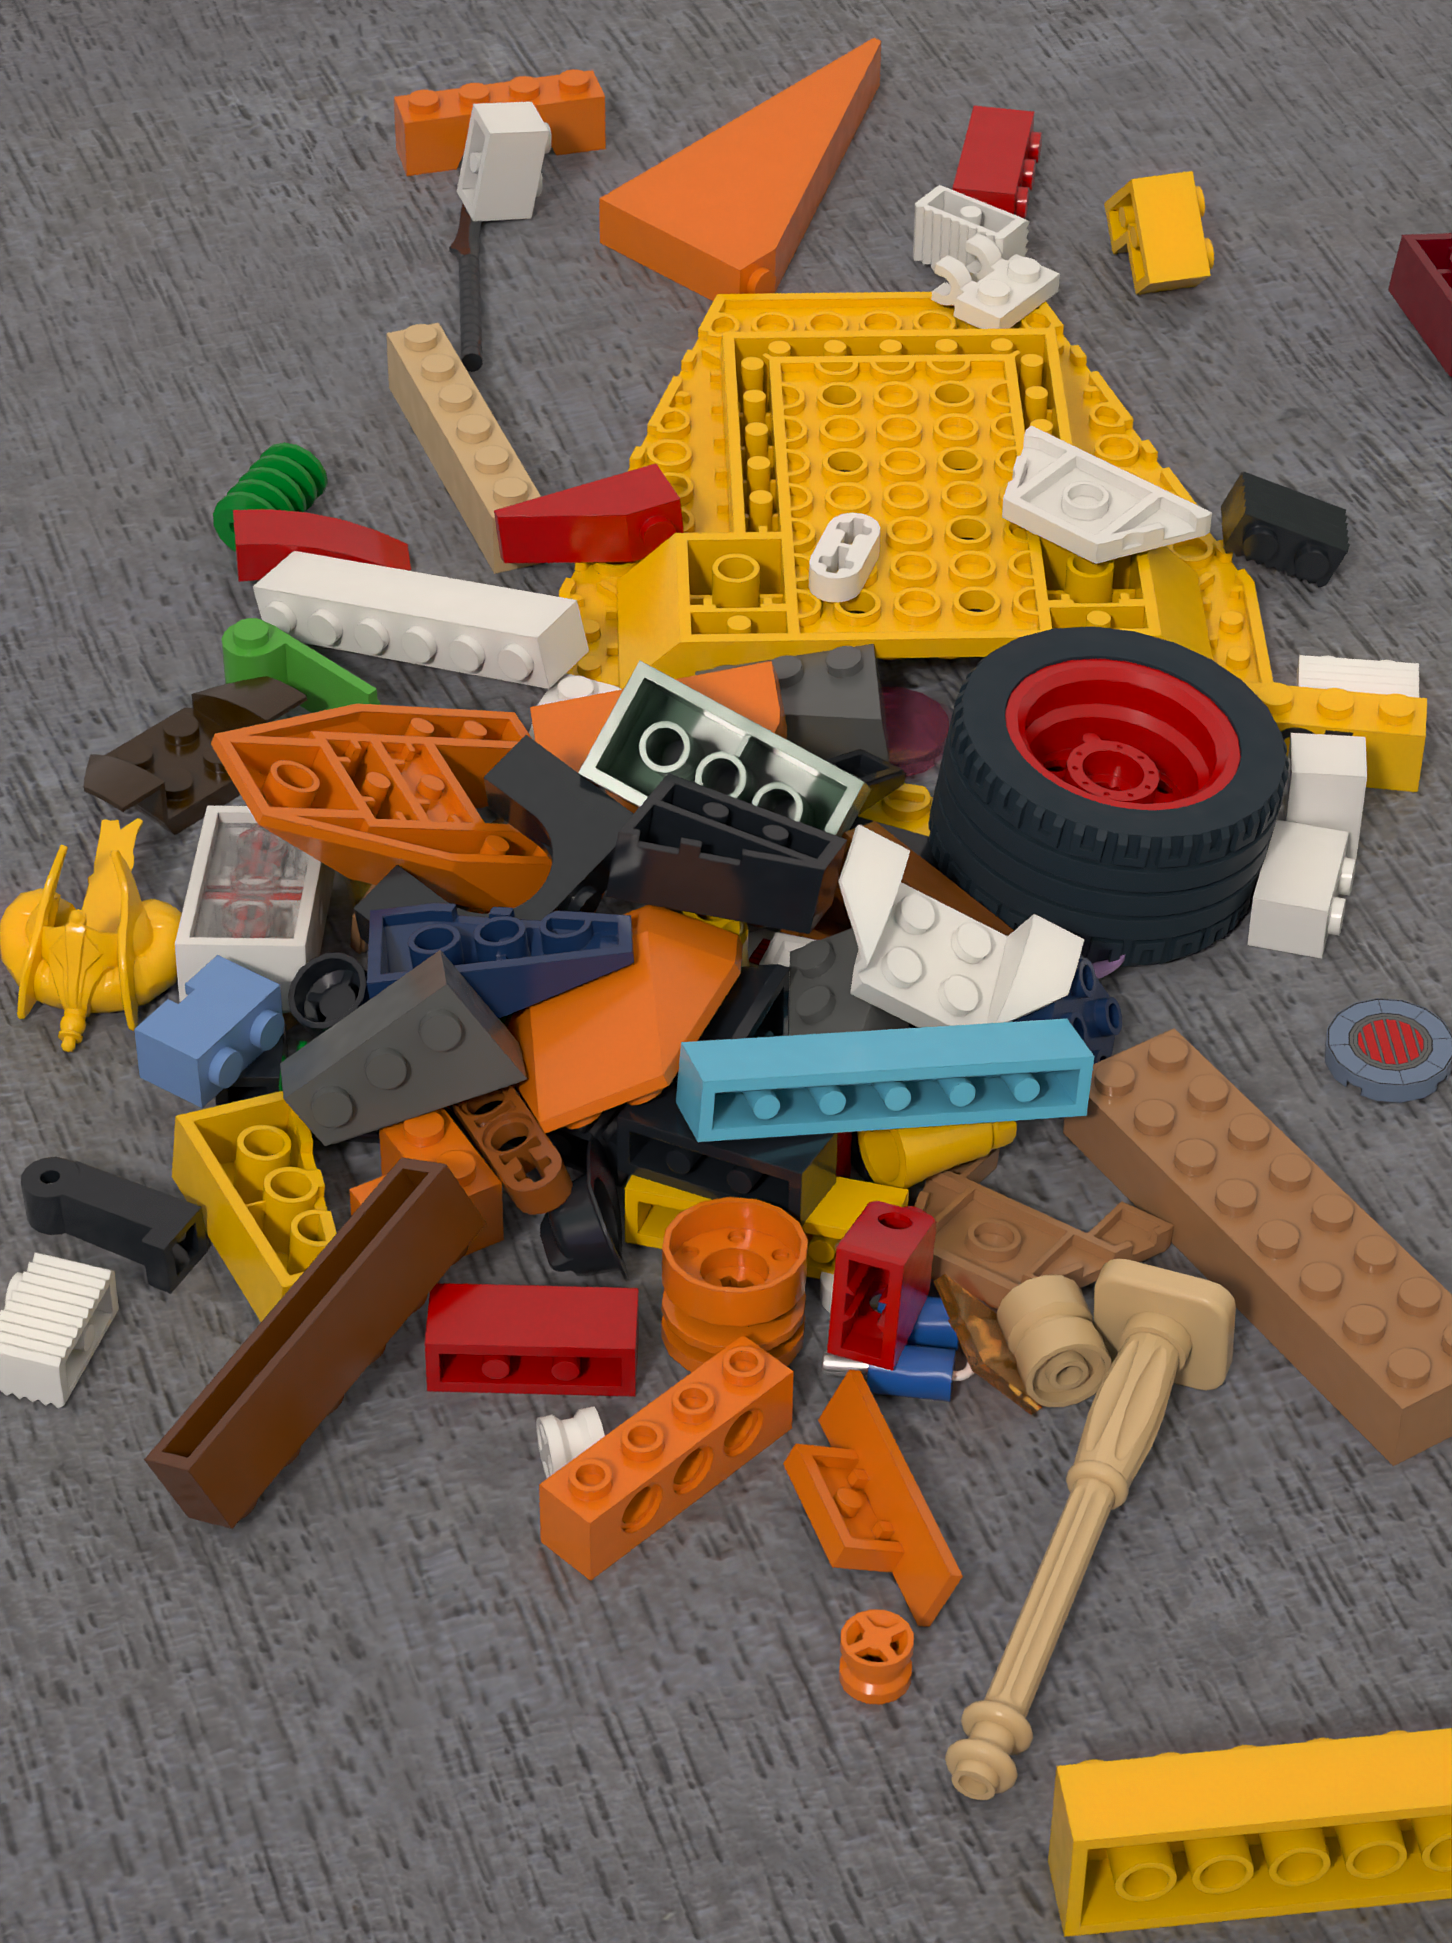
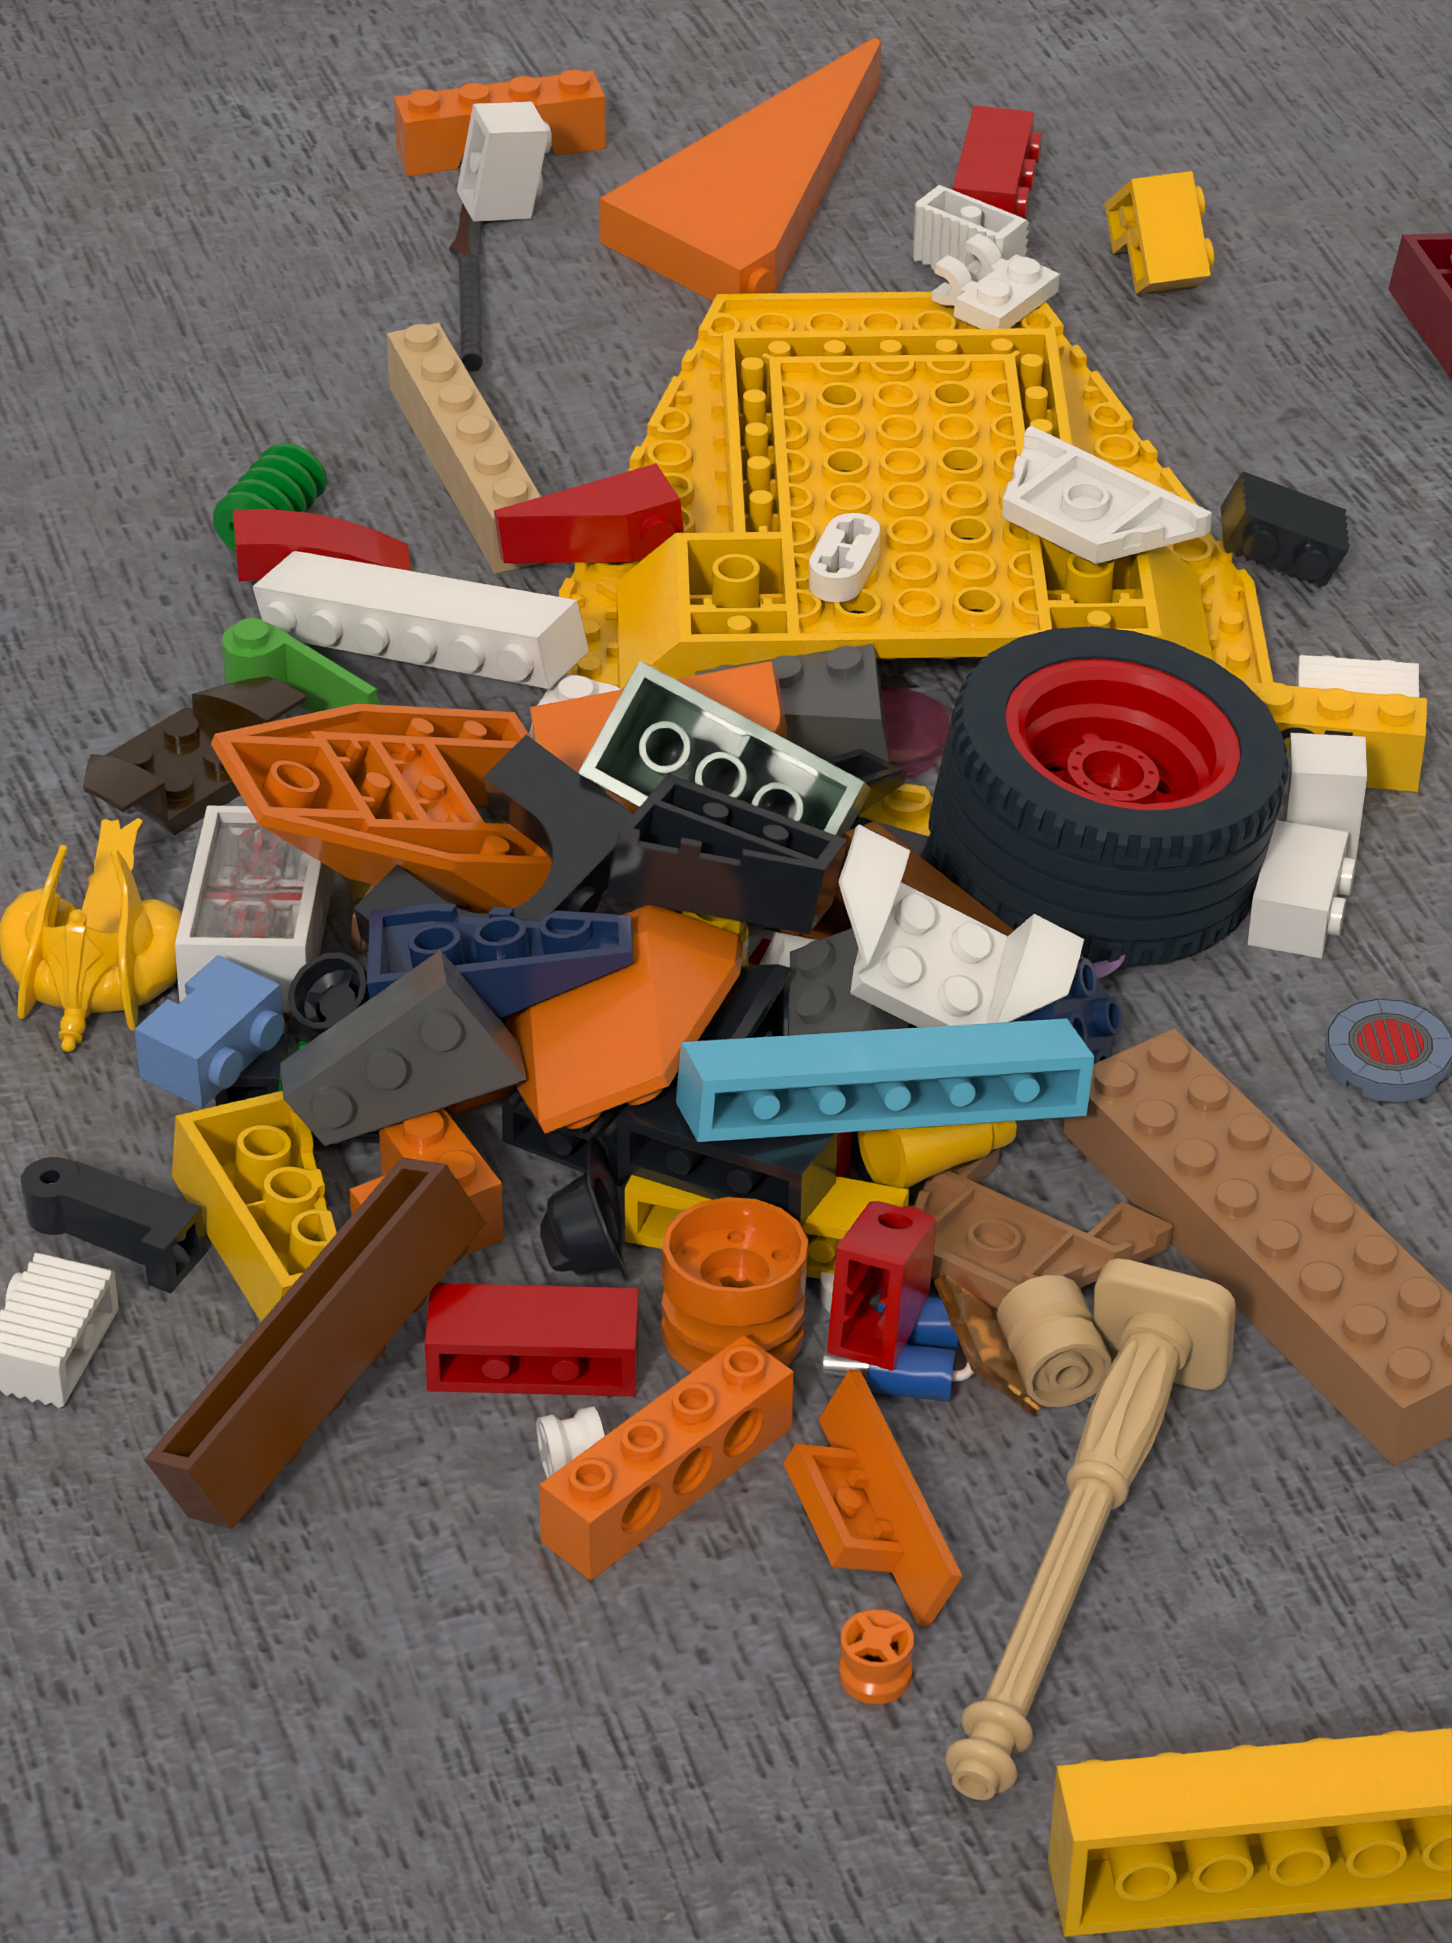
dark orange beam [449,1085,573,1215] -> none

